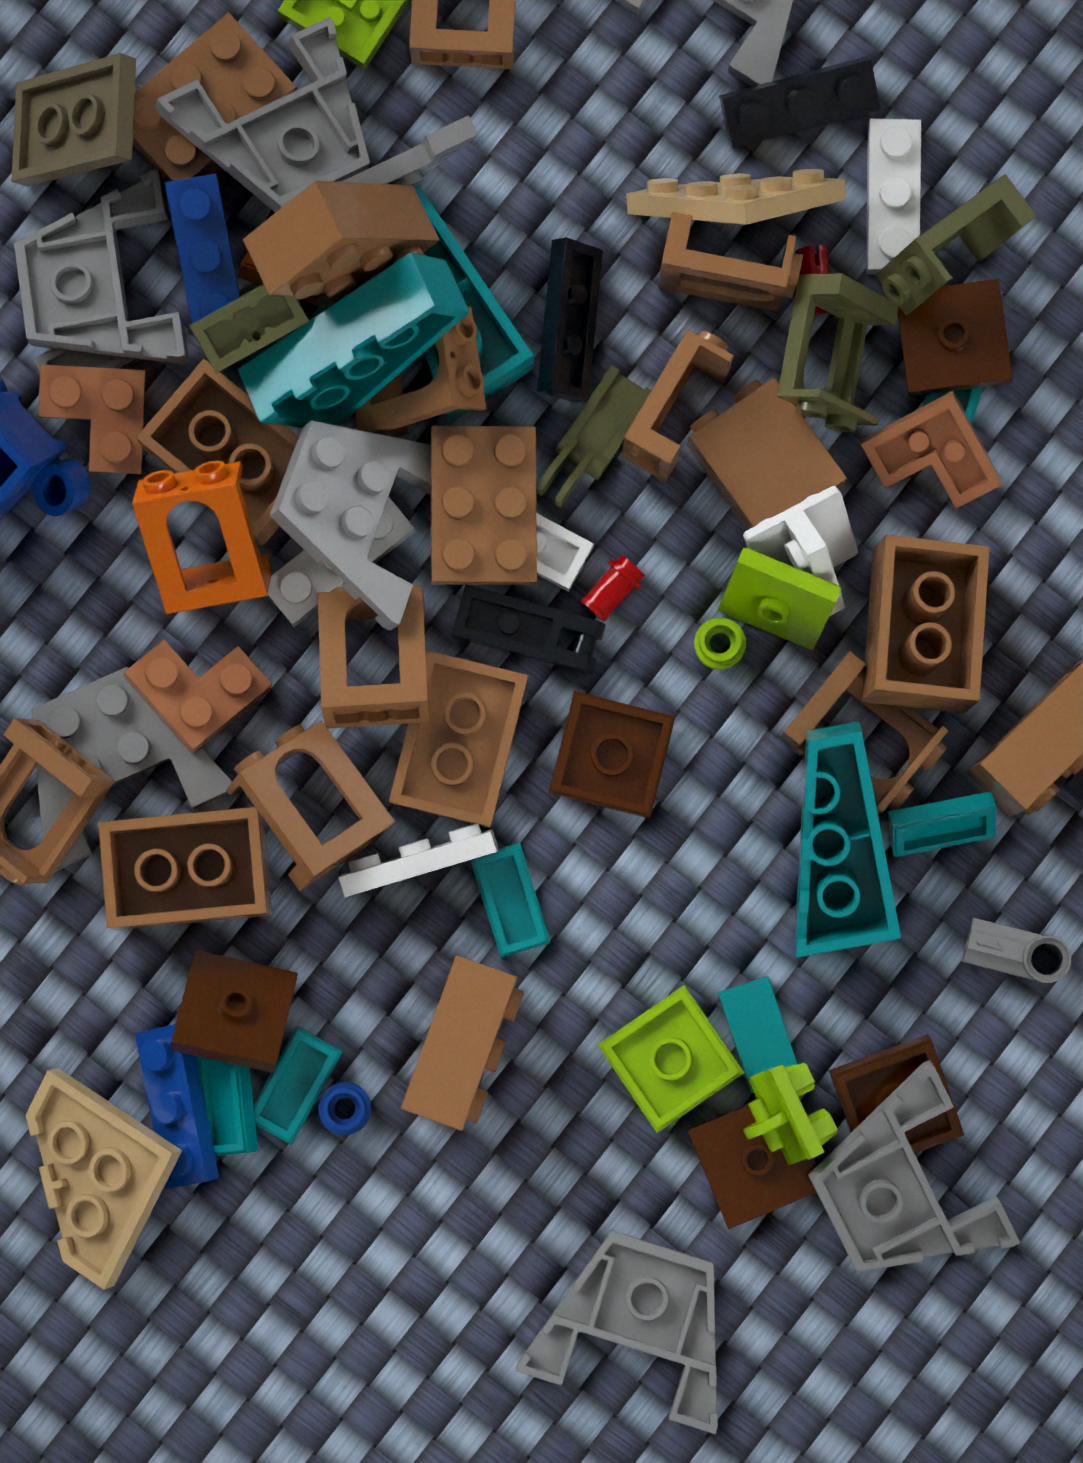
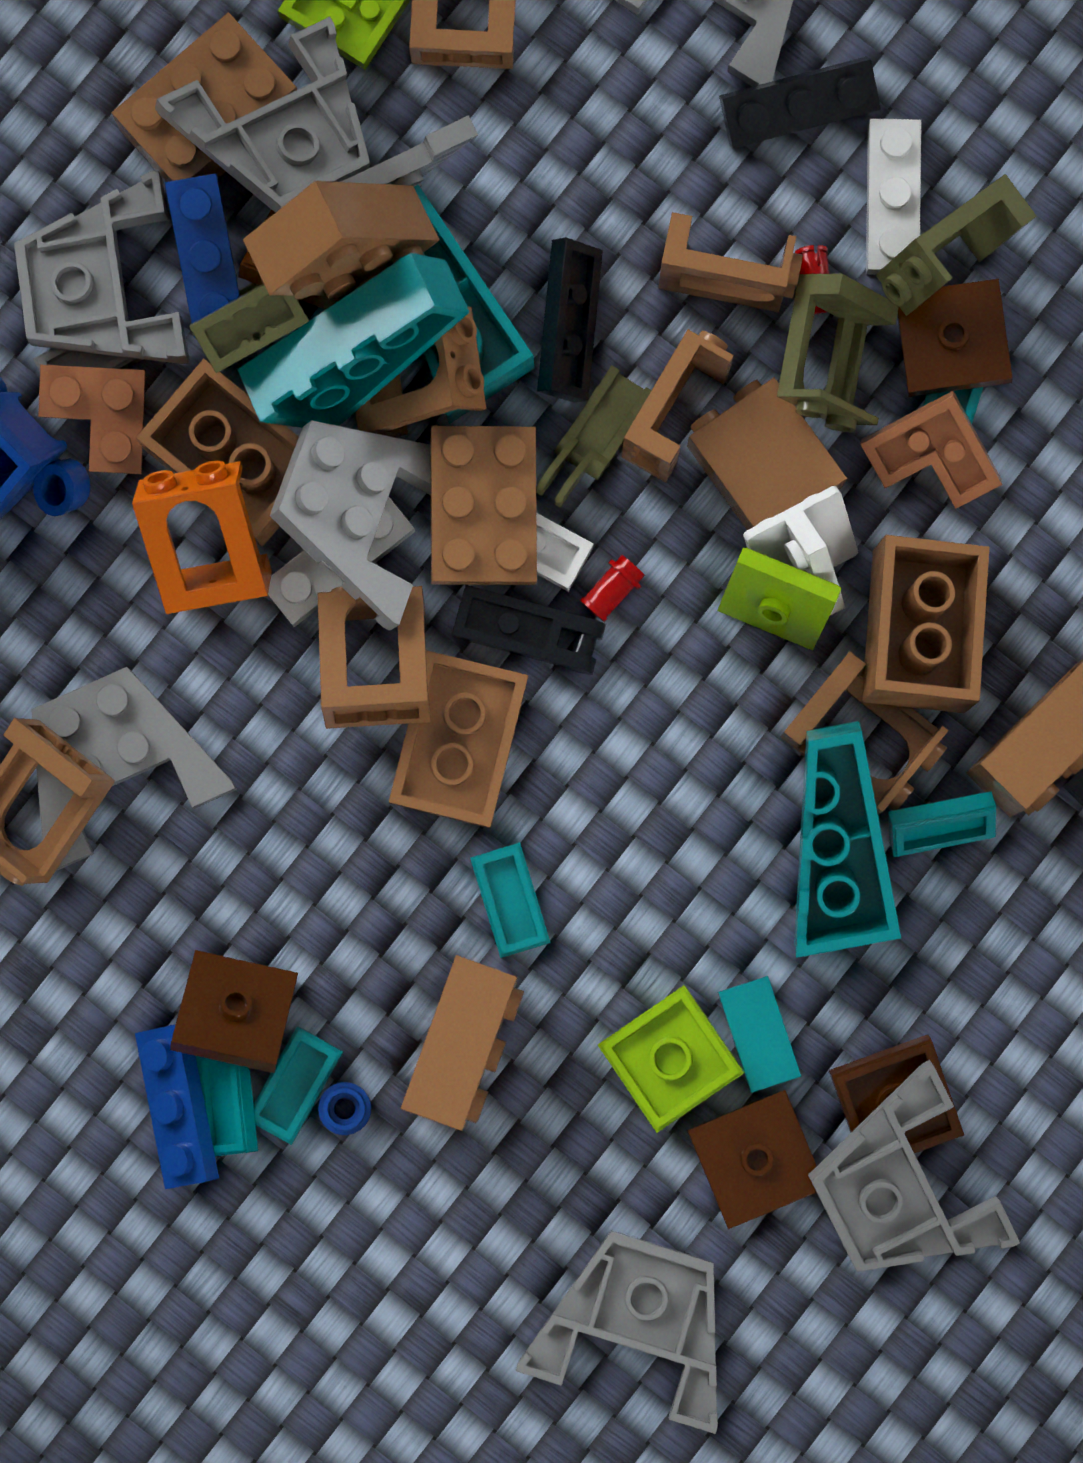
dark tan plate [11,53,136,187] -> none
tan plate [25,1068,182,1290] -> none
medium nougat brick [98,807,273,930] -> none
nougat plate [124,640,272,754] -> none
medium nougat panel [226,720,395,891] -> none
white plate [338,823,499,898] -> none
reddish brown plate [549,691,676,819] -> none
tan plate [626,169,846,225] -> none
lime plate [694,618,746,670] -> none
lime hips [743,1063,838,1165] -> none
light grey piece [962,917,1071,983] -> none

